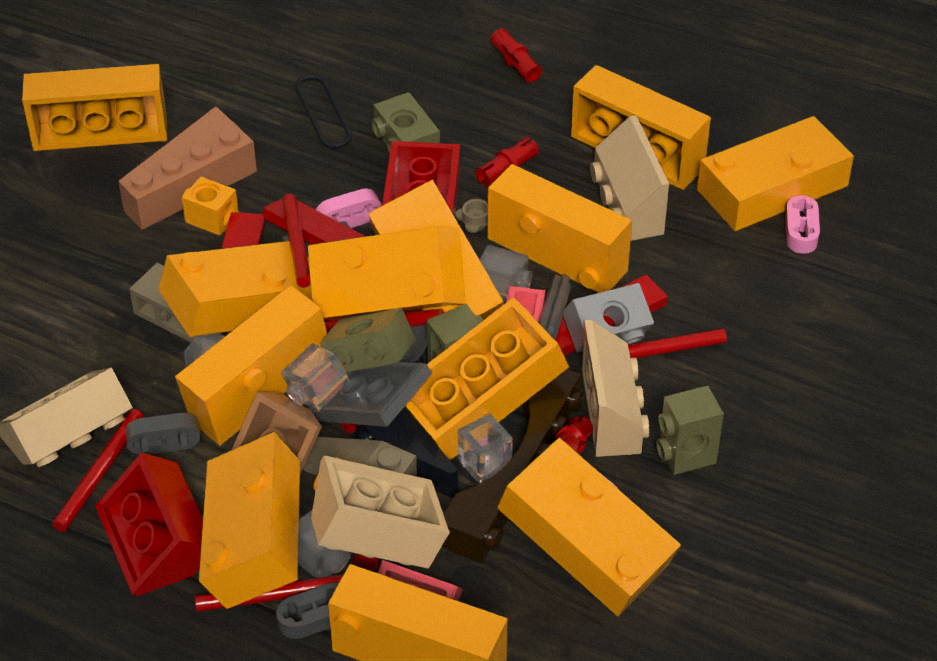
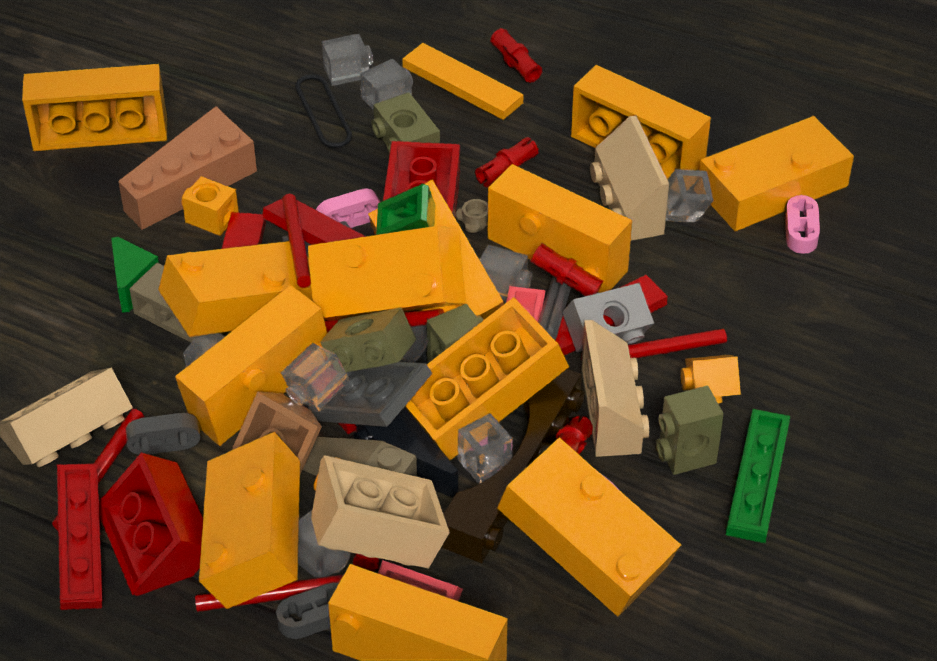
none -> red tile [57,464,102,610]
none -> green slope [111,237,159,313]
none -> clear brick [322,34,373,86]
none -> clear brick [360,58,413,110]
none -> green slope [376,184,435,235]
none -> light orange tile [402,43,523,120]
none -> red pin [530,243,604,296]
none -> clear brick [665,169,714,222]
none -> light orange brick [681,355,741,403]
none -> green tile [726,409,790,543]

